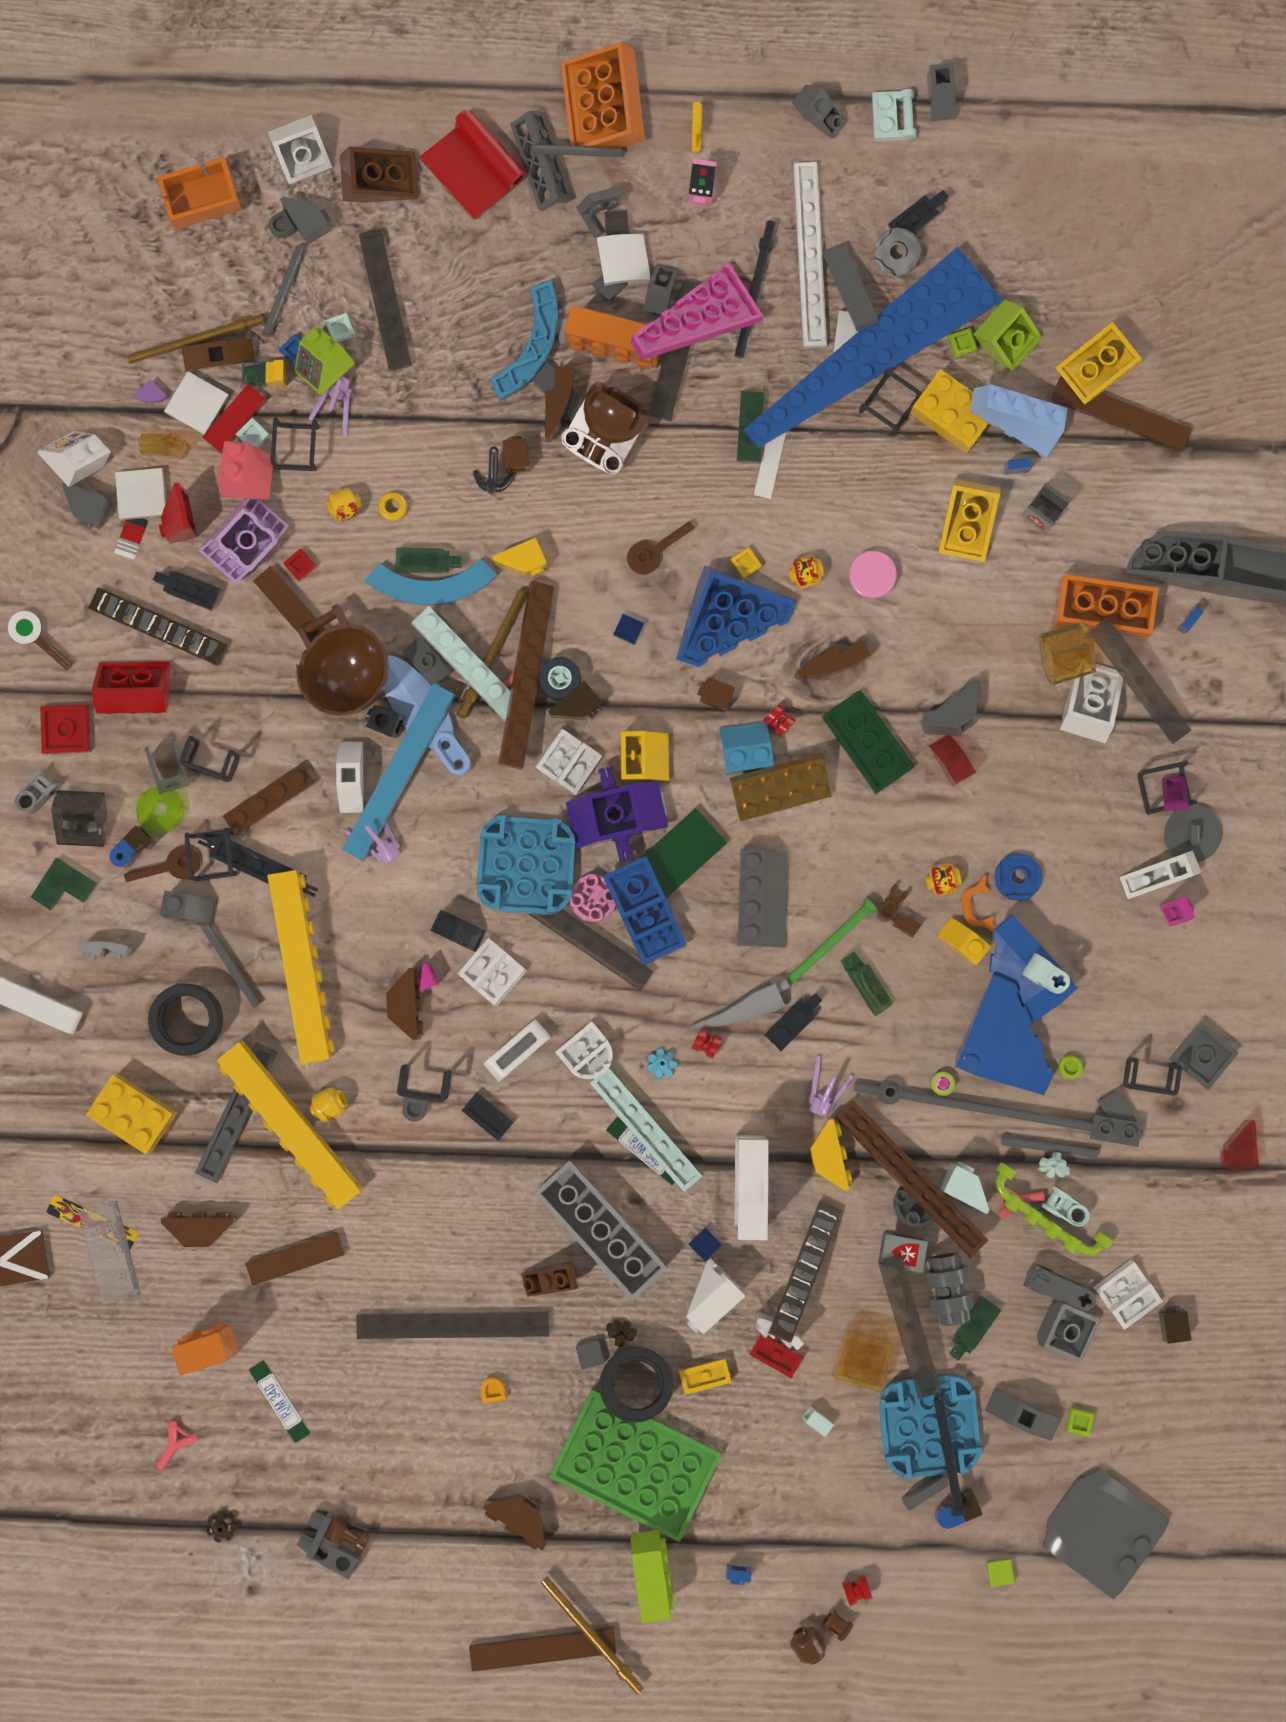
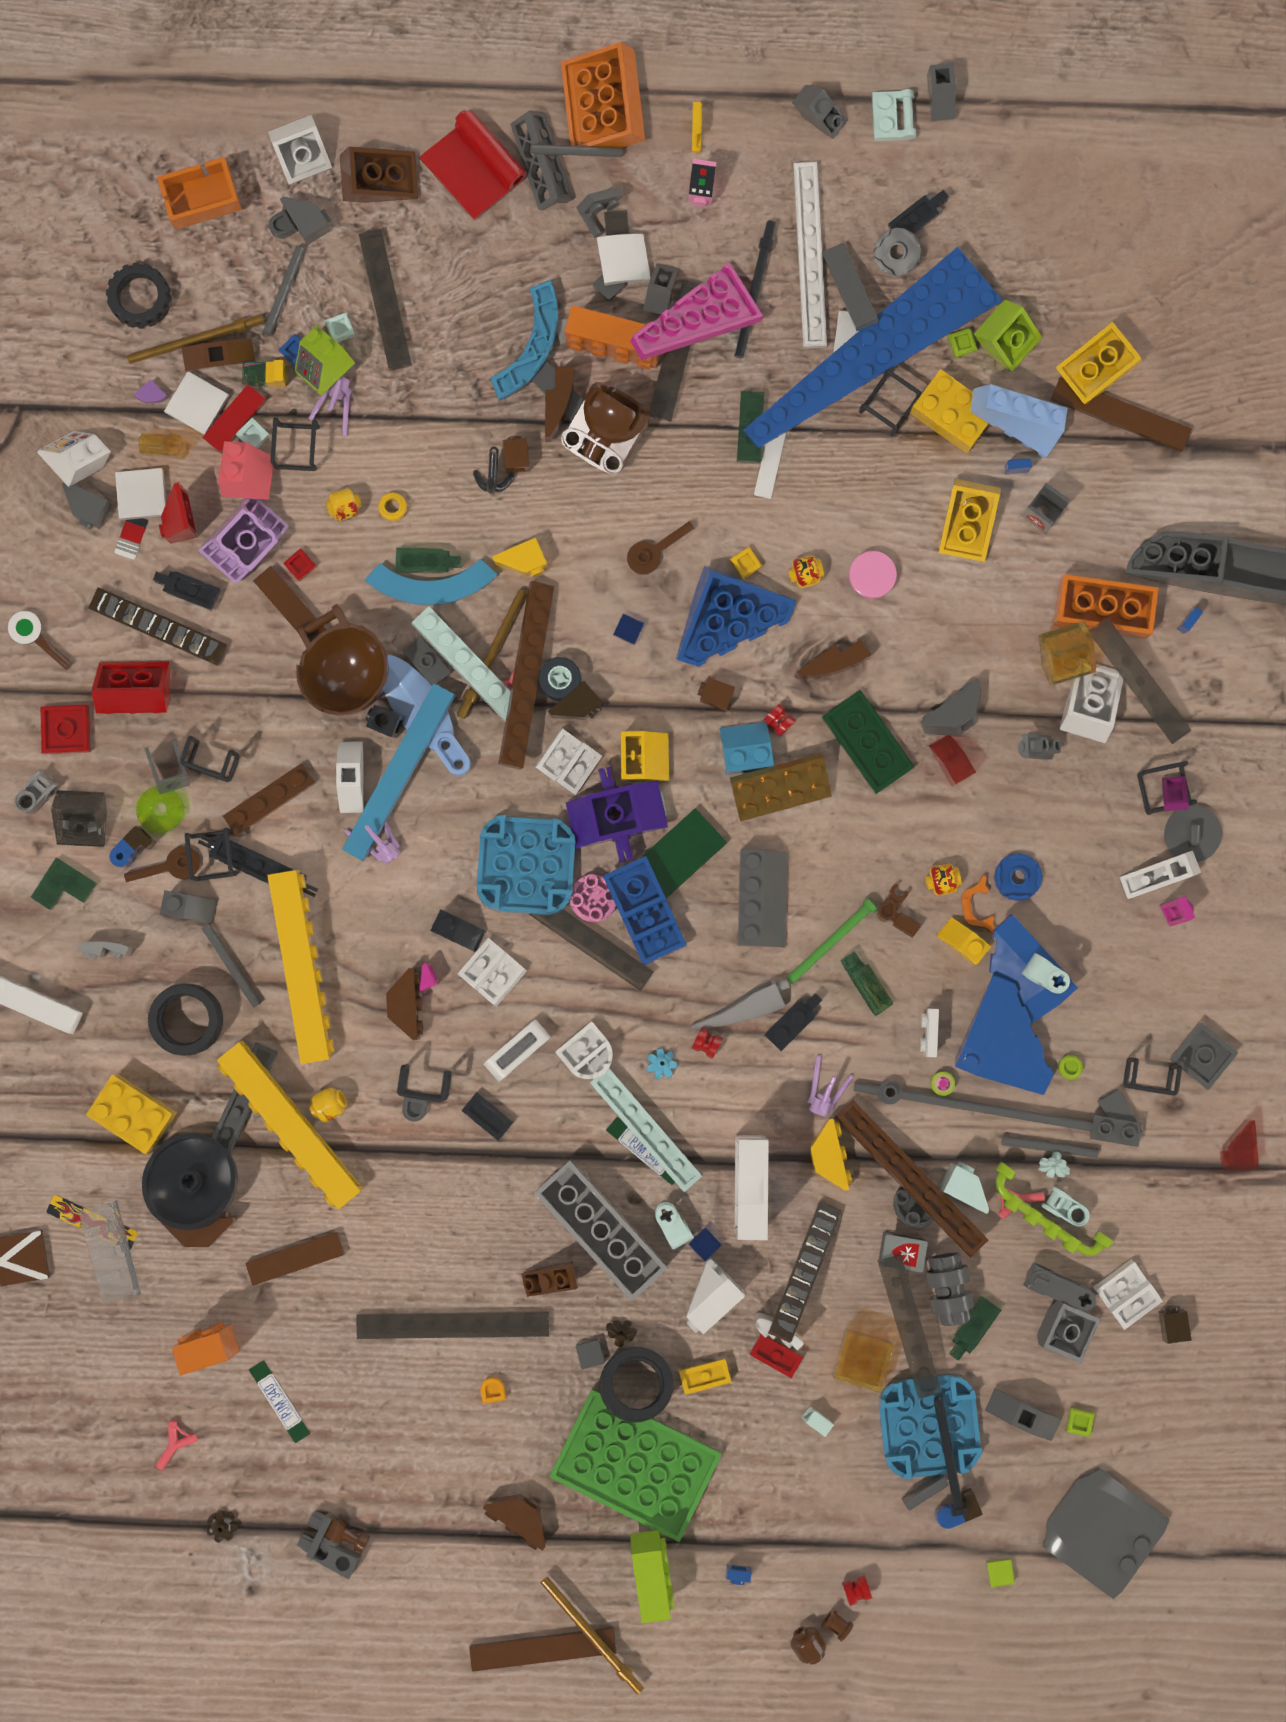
none -> black tyre [106,263,172,329]
none -> black dish [142,1133,238,1231]
none -> light aqua piece [655,1202,694,1250]
none -> white plate [920,1009,939,1057]
none -> dark grey hips [1018,733,1061,760]

